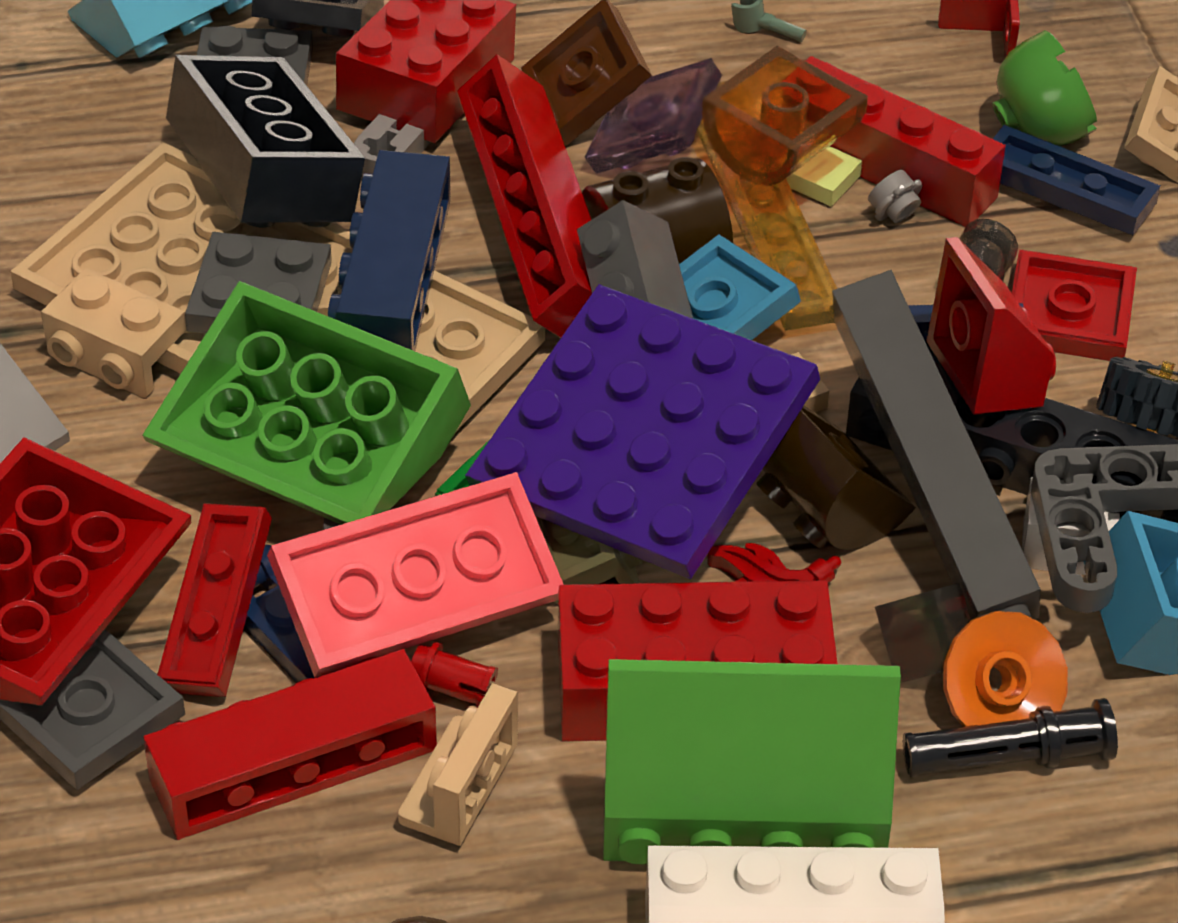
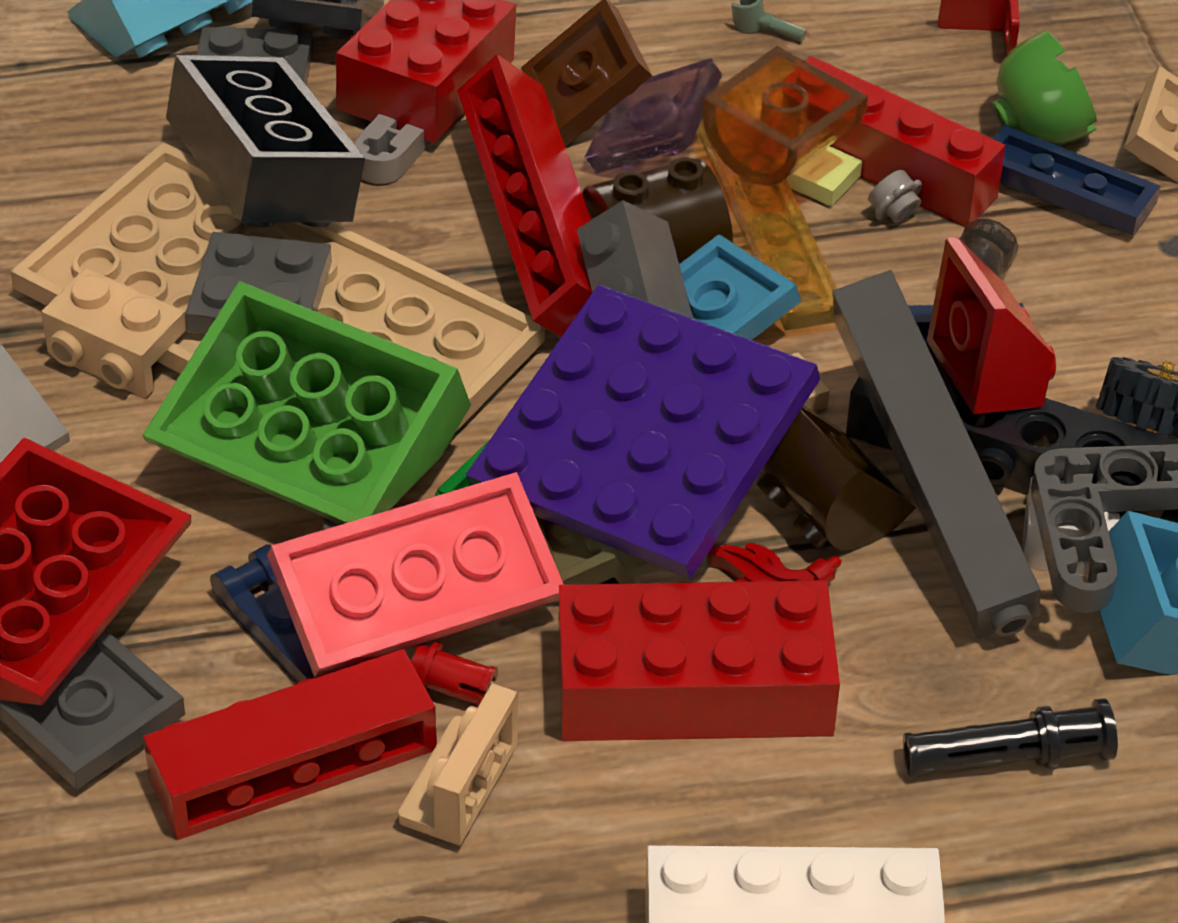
red tile [157,503,272,697] -> none
dark blue brick [328,150,451,351] -> none
bright green slope [603,659,901,864] -> none
clear smoke panel [875,583,971,683] -> none
orange dish [943,611,1068,727] -> none
red tile [1012,249,1137,361] -> none

